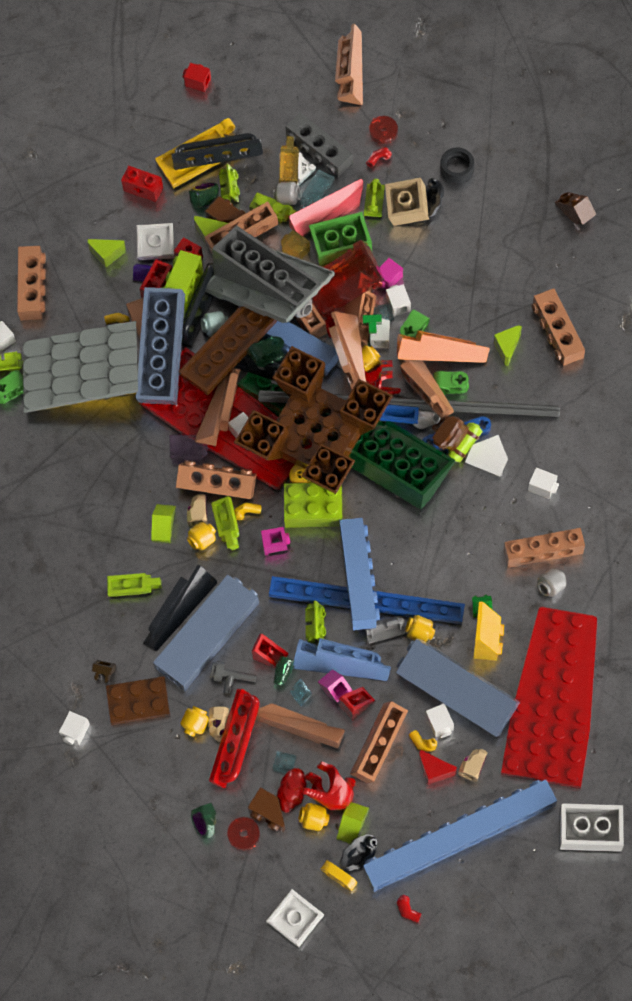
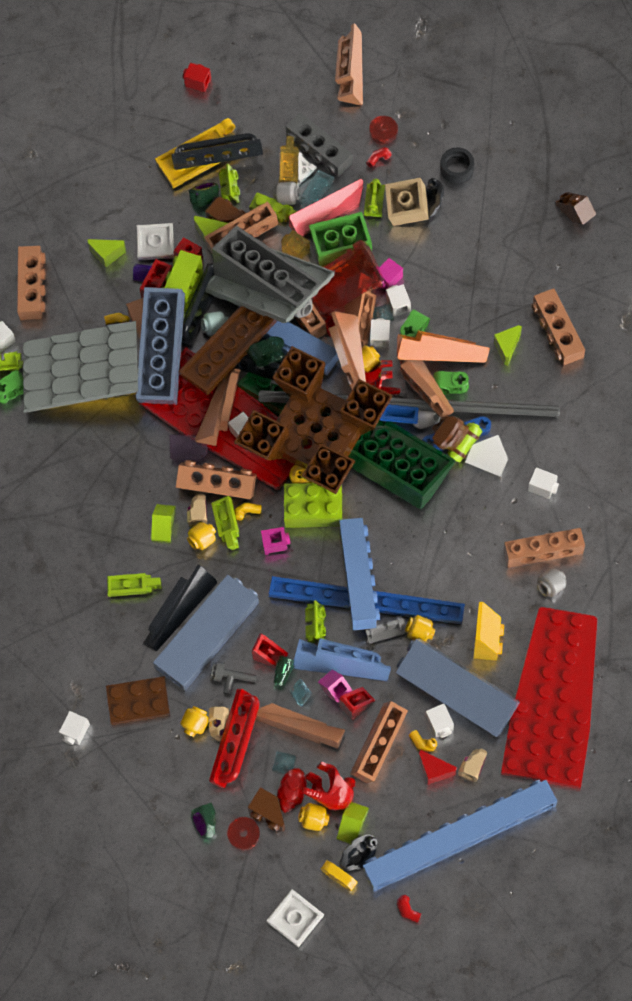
dark brown tile [92,660,116,683] -> none
red brick [121,165,163,202] -> none
green tile [363,314,382,334] -> none
green tile [472,594,492,618] -> none
white brick [560,804,624,851] -> none

